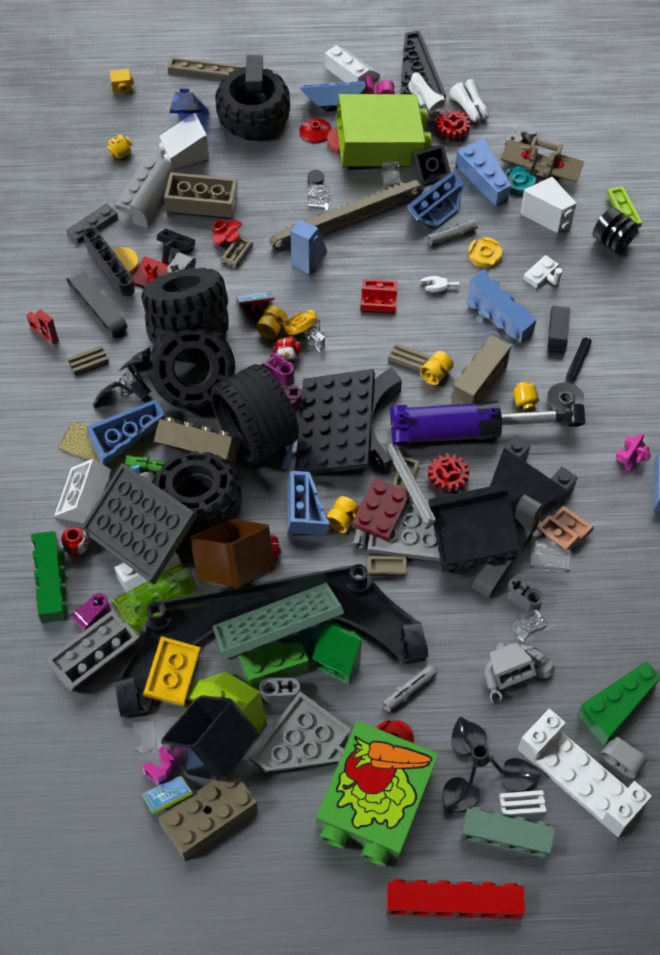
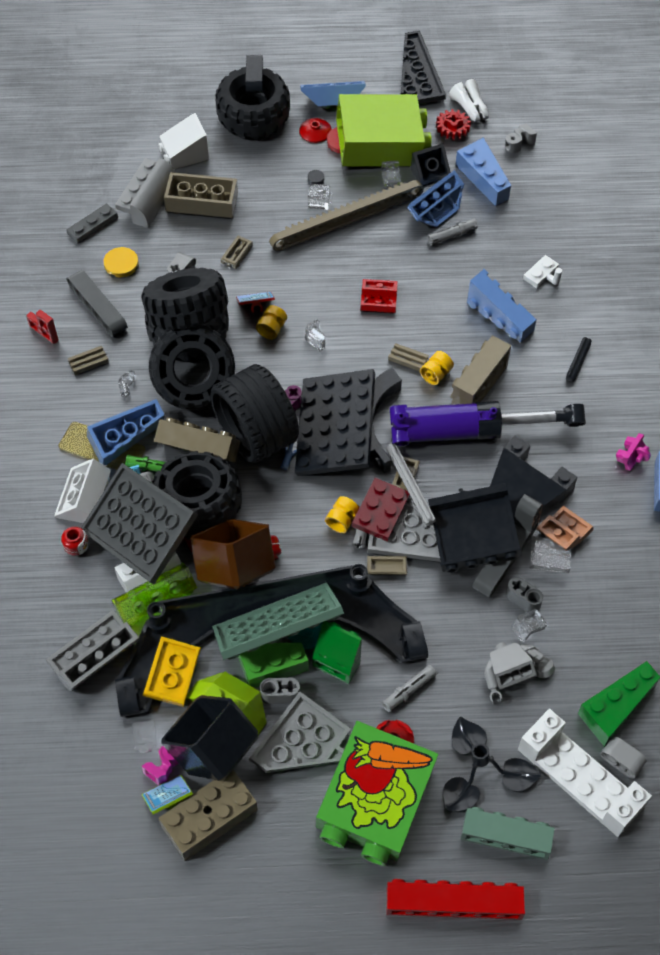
green wedge [31,531,69,624] -> none
magenta piece [71,593,111,631] -> none
black beam [83,227,135,297] -> none
black plant [93,347,151,408] -> none
yellow head [107,134,132,160] -> none
yellow brick [110,69,134,94] -> none
red piece [132,256,169,288] -> none
black plate [156,228,196,263] -> none
dark tan tile [167,57,245,79] -> none
clear blue wedge [170,89,210,114] -> none
red plate [212,220,242,245] -> none
magenta piece [261,353,295,386] -> none
red head [274,336,302,361] -> none
yellow tile [283,310,318,335] -> none
medium blue wedge [287,471,330,536] -> none
medium blue wedge [291,220,327,274] -> none
white slope [325,45,380,83] -> none
dark pink leg [364,76,395,94] -> none
white piece [408,72,446,121] -> none
white hand [420,276,459,294] -> none
red gear [428,453,470,493] -> none
yellow tile [468,237,503,268] -> none
white tile [499,790,546,817] -> none
dark tan piece [501,136,585,182] -> none
teal tile [504,166,536,195] -> none
yellow head [513,382,539,410] -> none
white slope [520,177,576,233] -> none
black beam [547,306,570,352] -> none
dark grey dish [547,382,584,411] -> none
black wheel [592,207,639,254] -> none
lime plate [606,186,643,228] -> none

